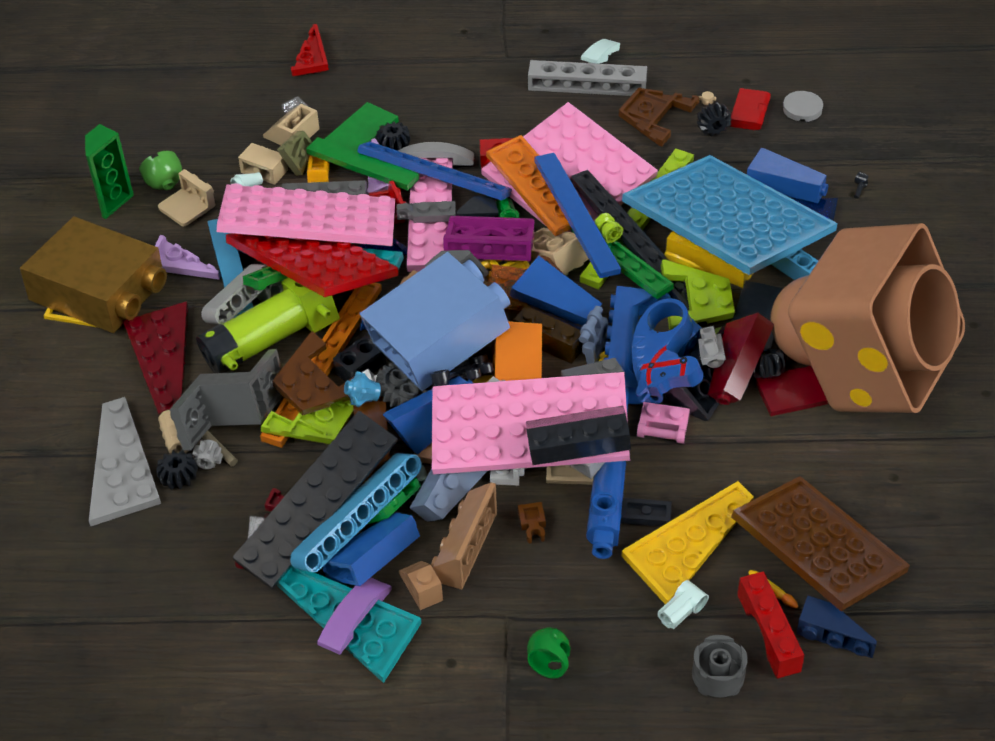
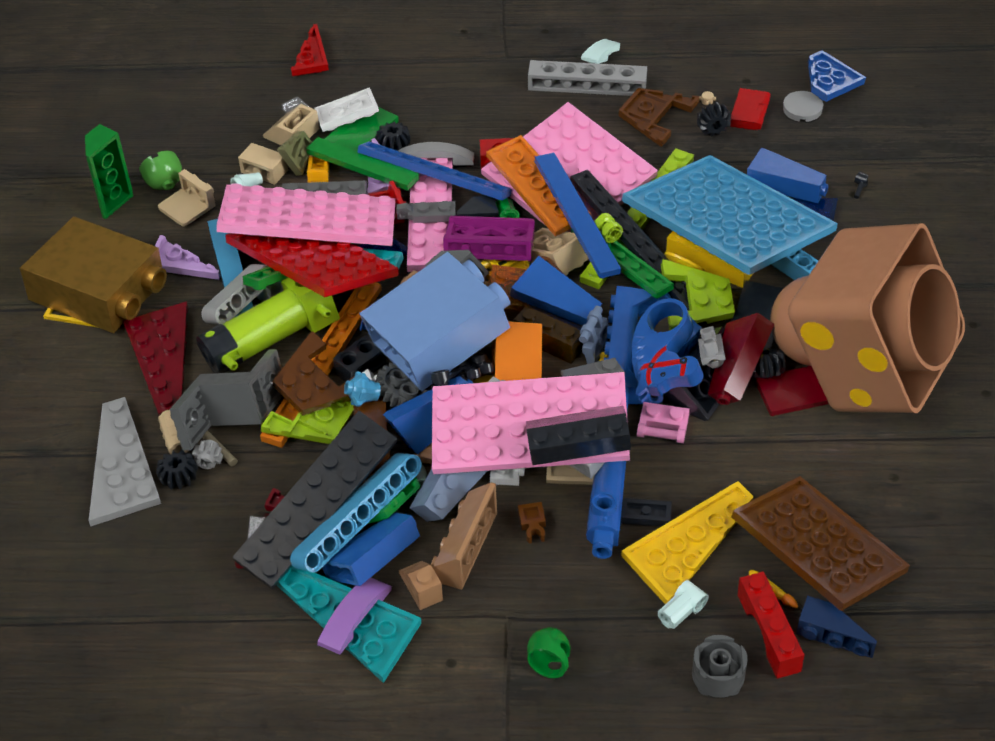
none -> white plate [314,87,379,132]
none -> blue plate [808,50,866,102]

